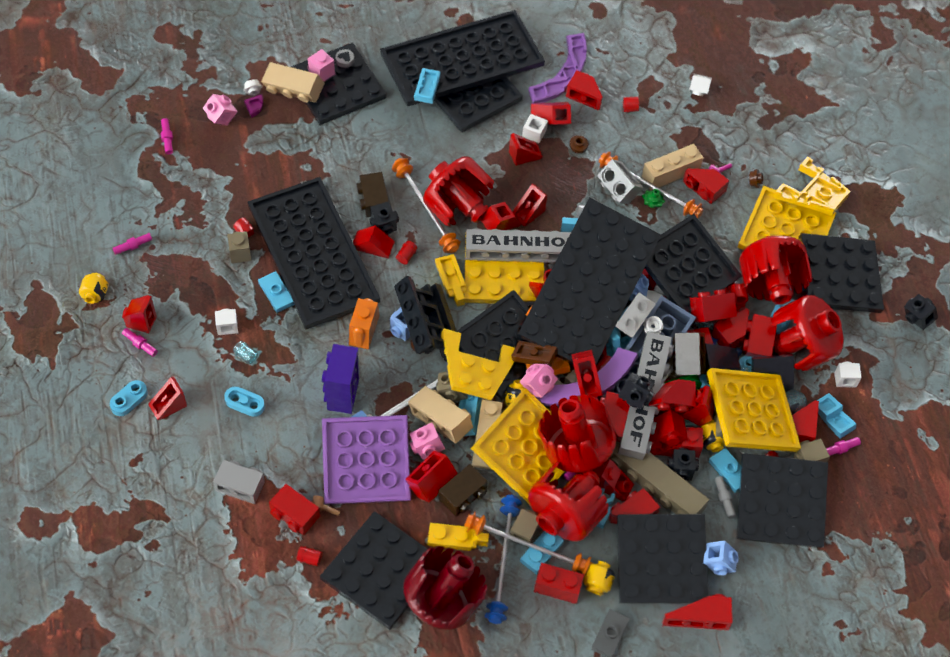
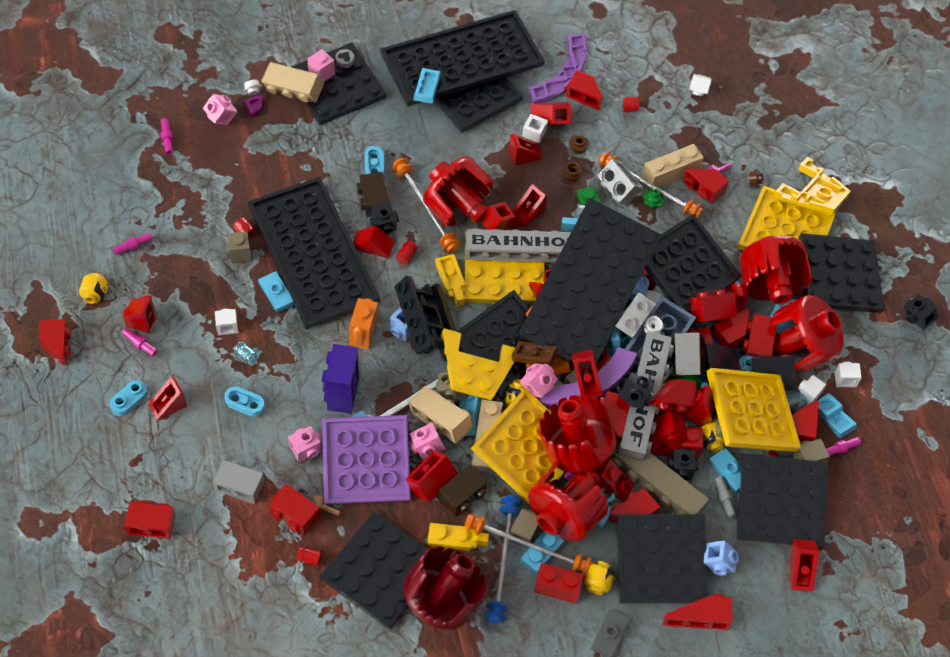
none -> red slope [39,319,72,365]
none -> red brick [124,501,176,539]
none -> bright pink brick [288,425,323,463]
none -> medium azure plate [364,146,384,177]
none -> reddish brown plate [563,162,582,180]
none -> green plate [576,186,600,205]
none -> red slope [790,539,819,591]
none -> white plate [797,375,826,405]

